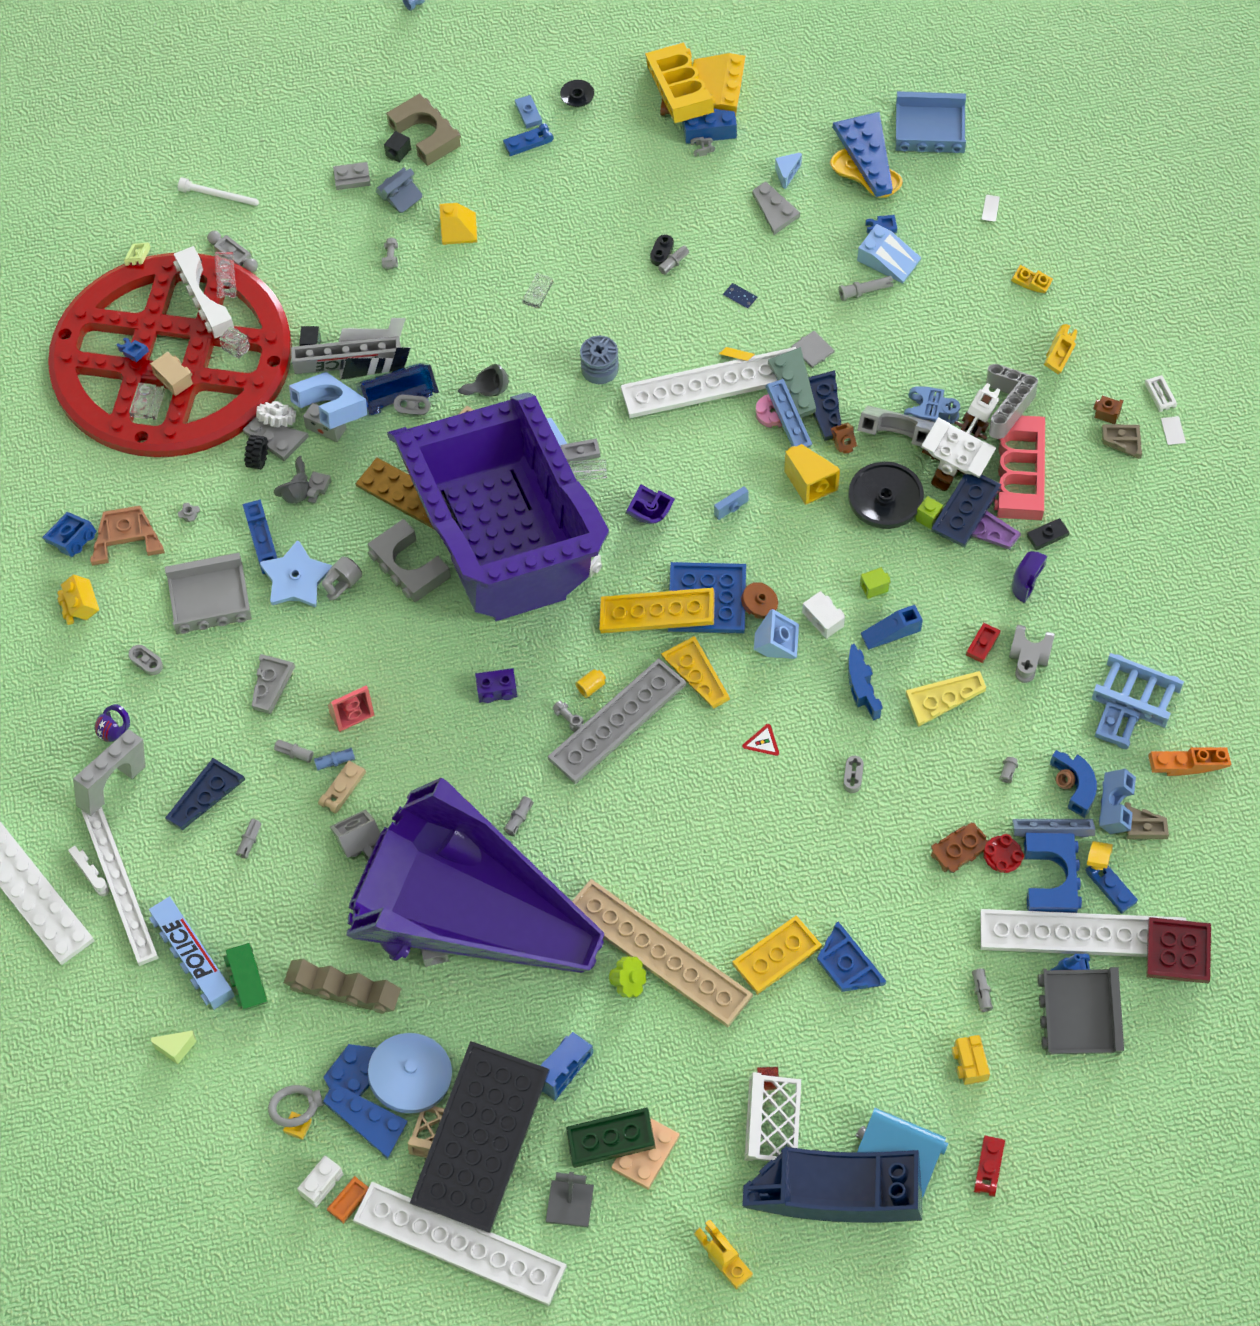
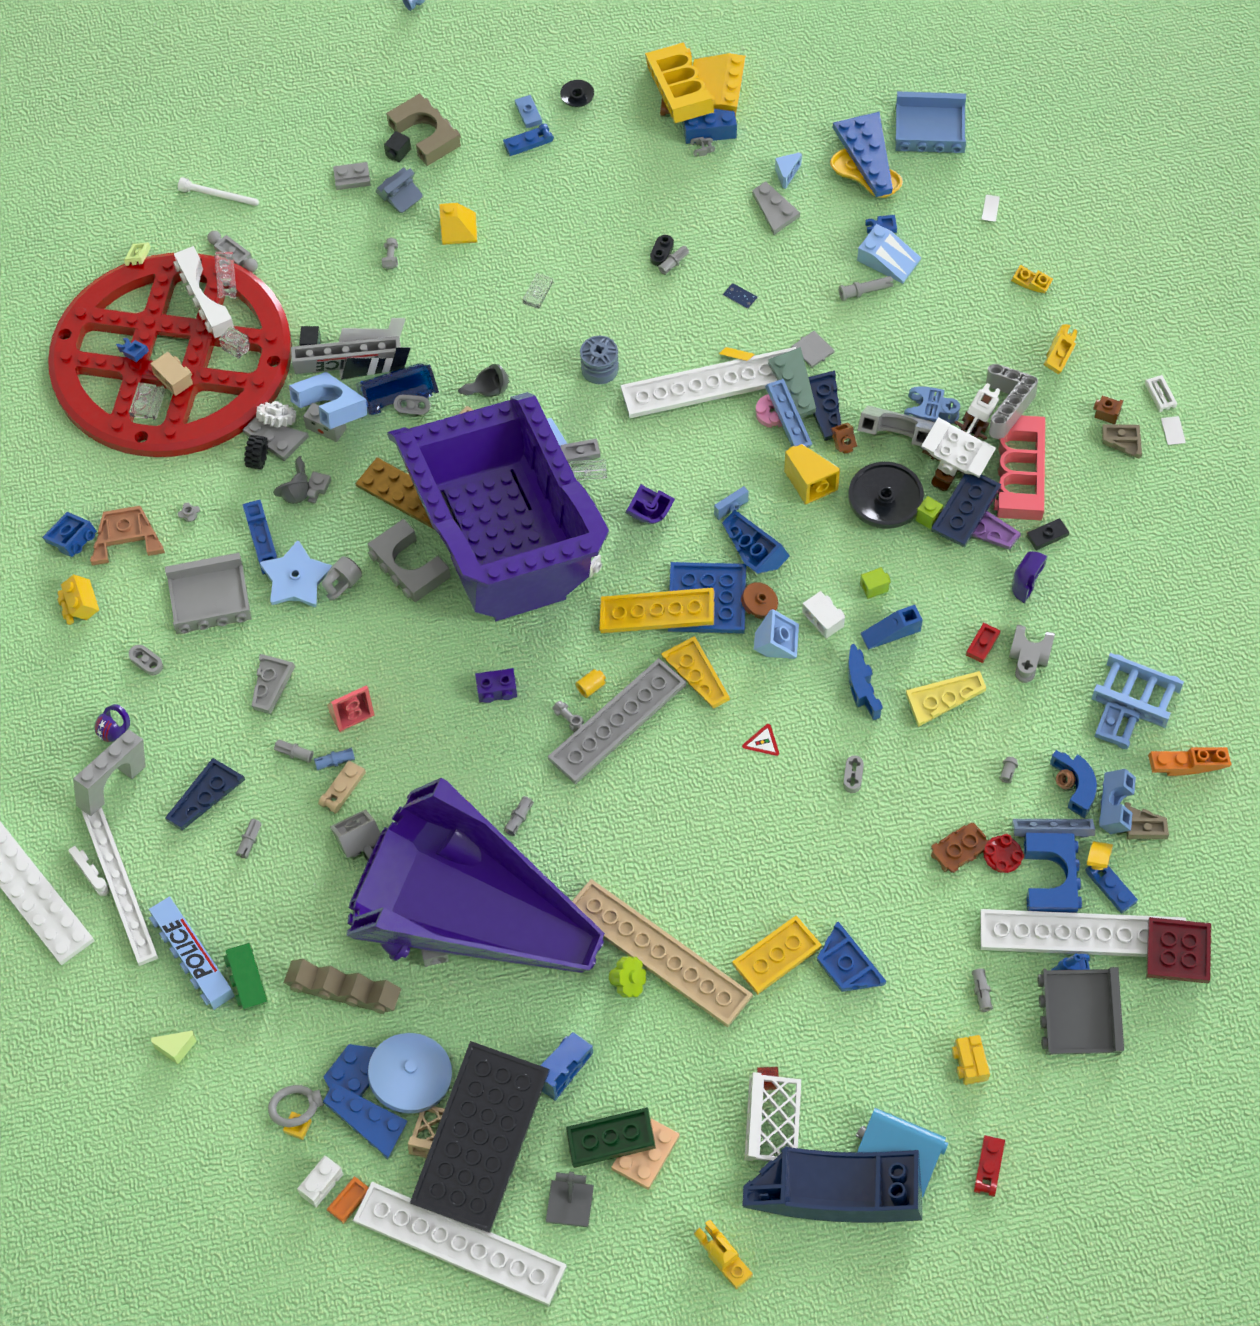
none -> blue wedge [722,510,790,574]

